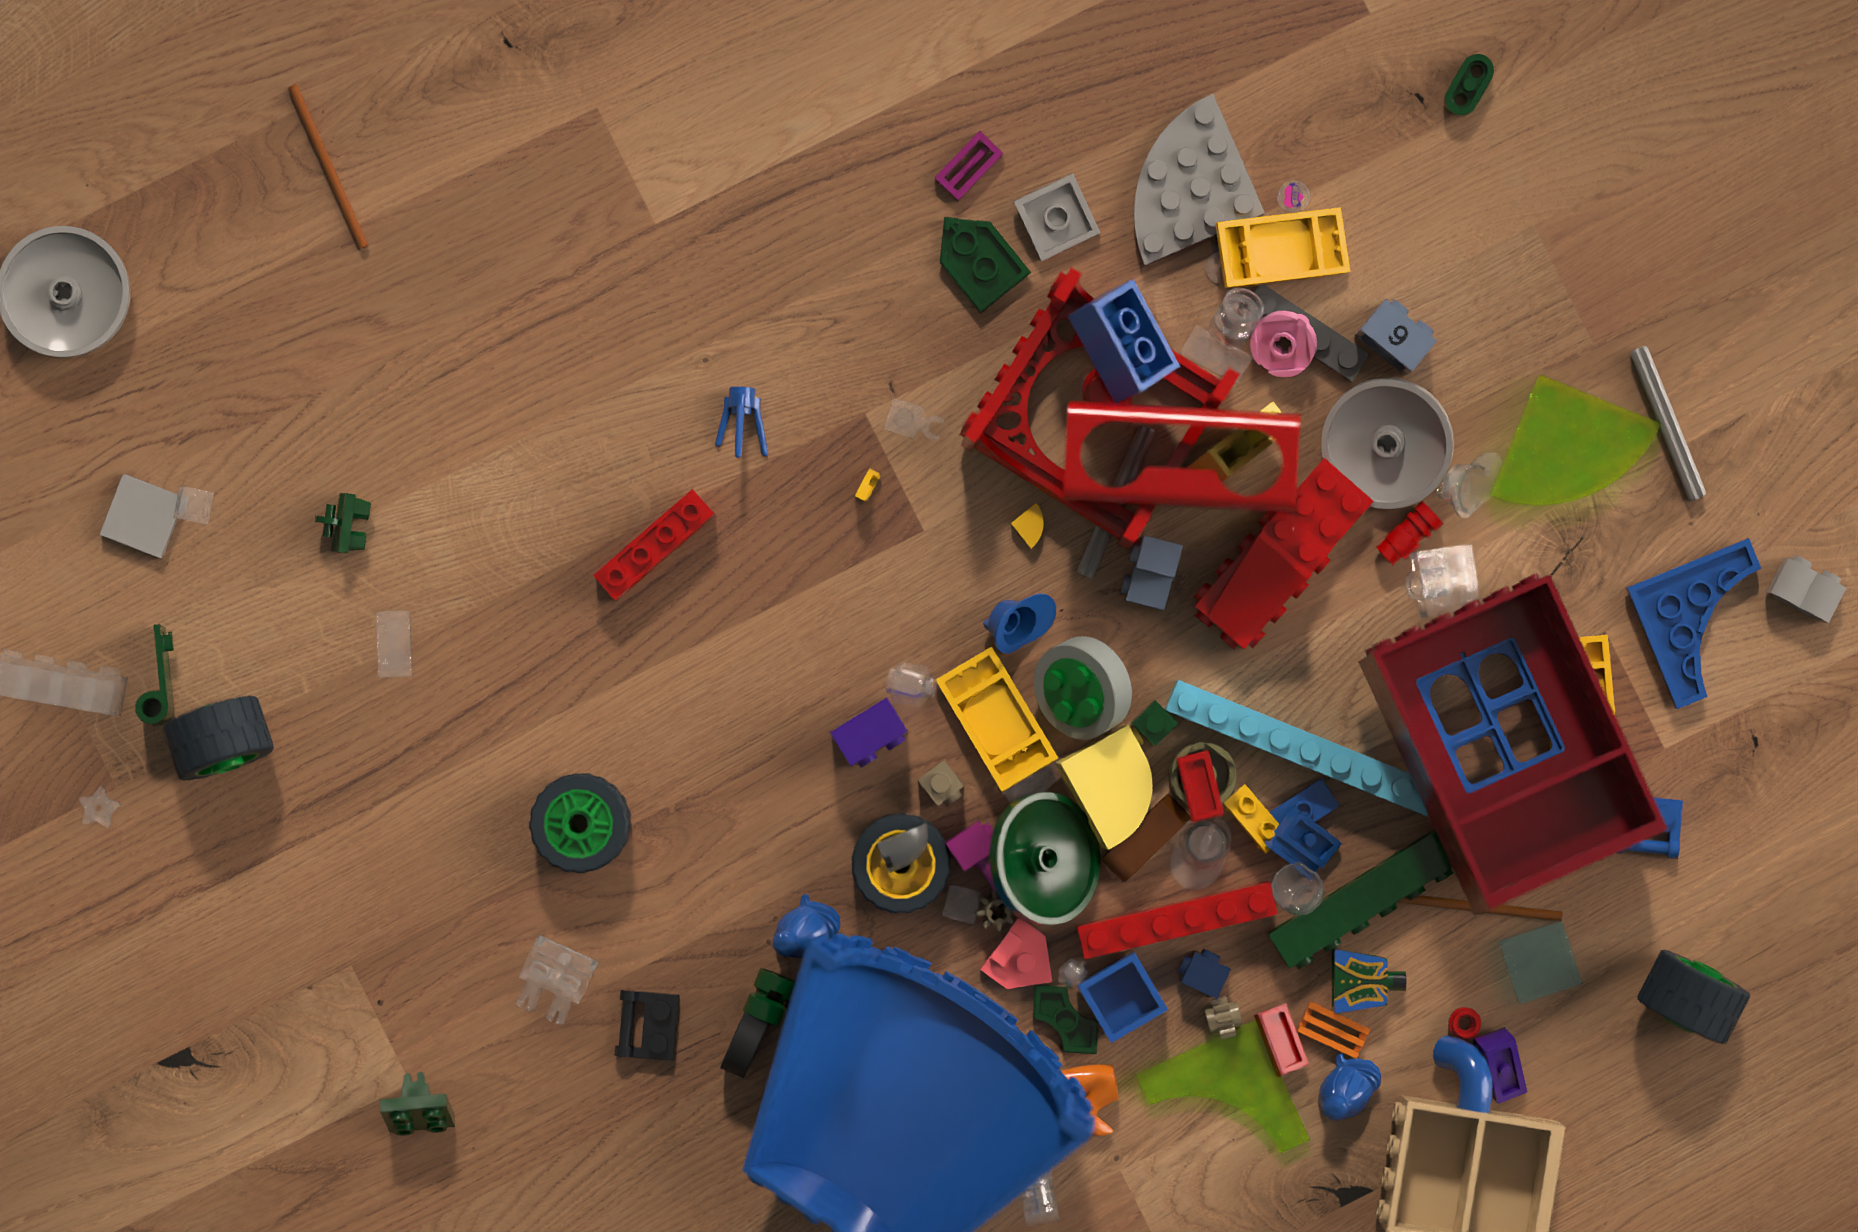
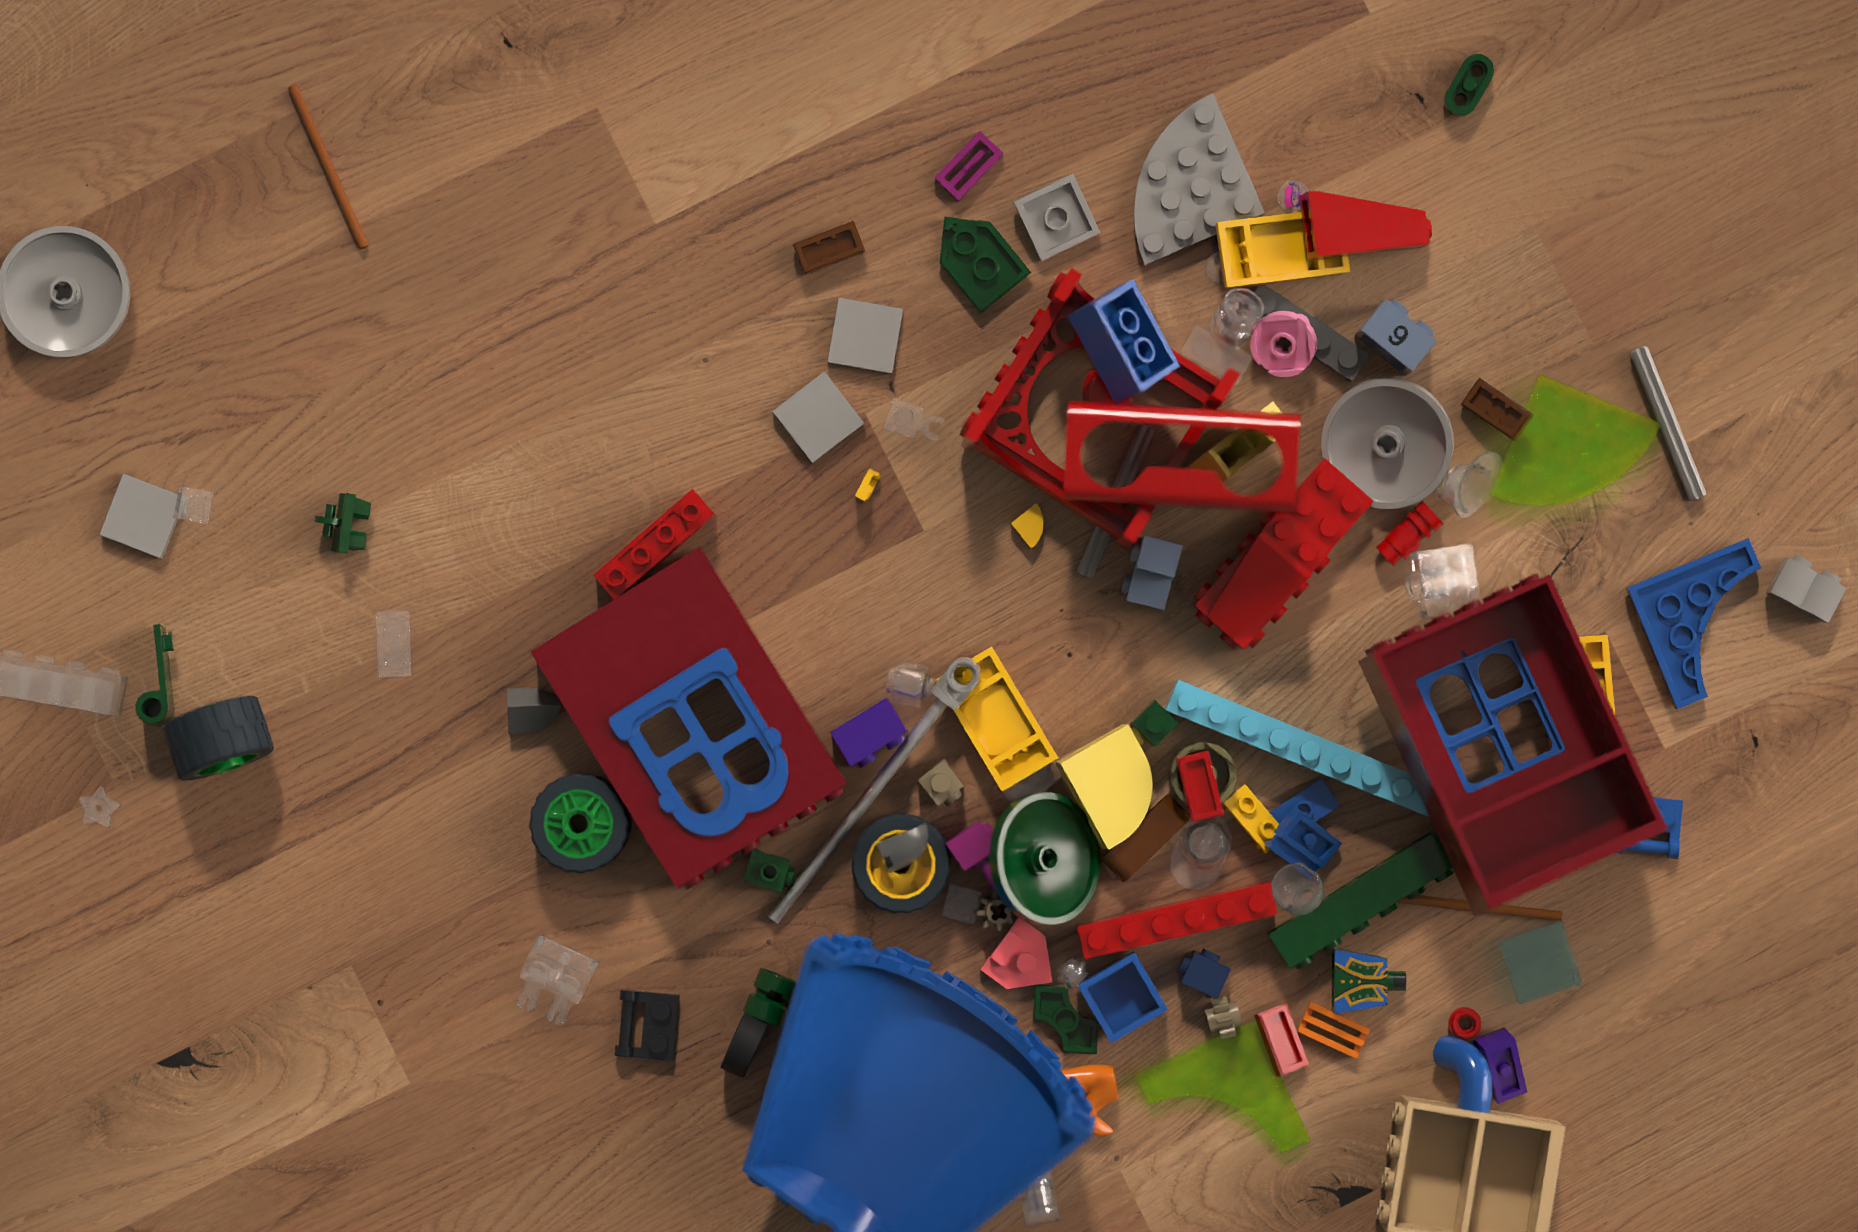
dark green plate [380,1072,455,1136] -> none
blue plant [715,387,768,458] -> none
blue hair [772,894,841,958] -> none
blue piece [983,593,1056,654] -> none
wheel [1033,636,1132,740] -> none
blue hair [1318,1054,1381,1121] -> none
black wheel [1637,950,1750,1044] -> none
none -> dark grey brick [507,688,560,734]
none -> dark red panel [530,547,847,890]
none -> dark green brick [743,849,795,892]
none -> flat silver piece [768,657,980,923]
none -> light grey tile [773,371,865,463]
none -> reddish brown plate [793,221,866,275]
none -> light grey tile [828,298,903,374]
none -> red slope [1299,190,1432,261]
none -> reddish brown plate [1461,377,1534,442]

